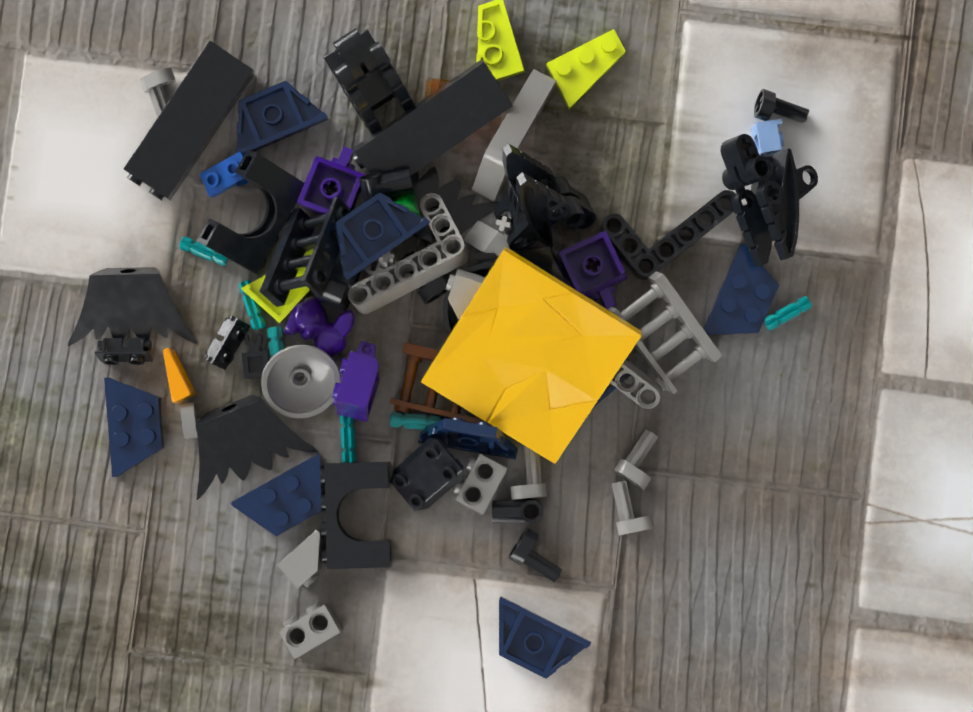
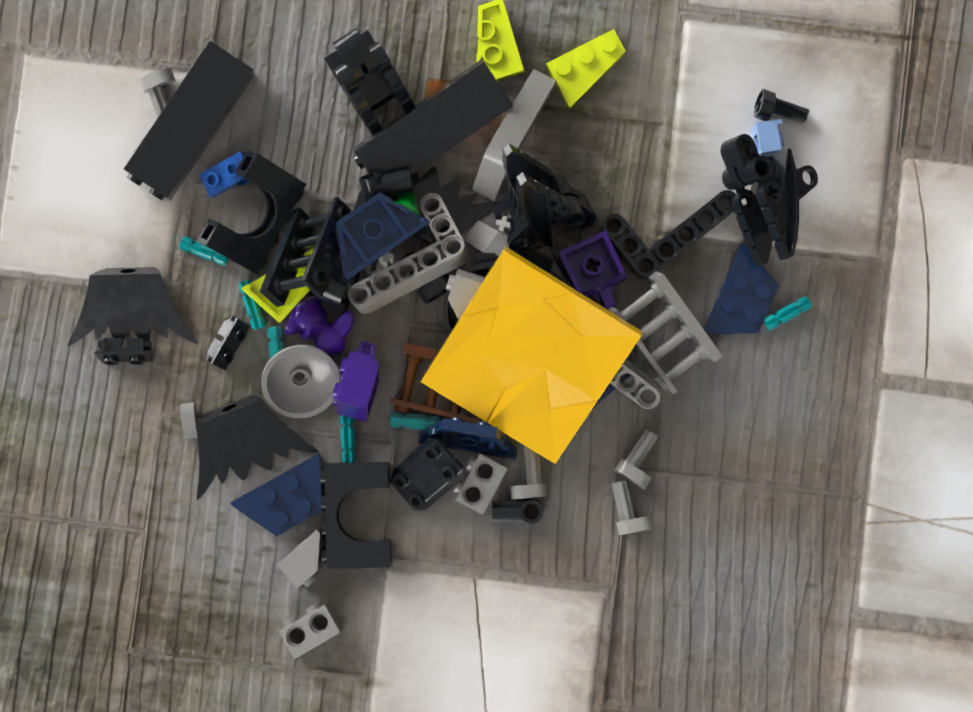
dark blue wing [104,377,164,477] -> none
light orange slope [163,348,196,404] -> none
dark blue wing [235,81,328,154] -> none
black plate [242,333,270,379] -> none
dark purple hinge [297,147,365,215] -> none
dark blue wing [499,596,591,679] -> none
black piece [508,527,563,582] -> none

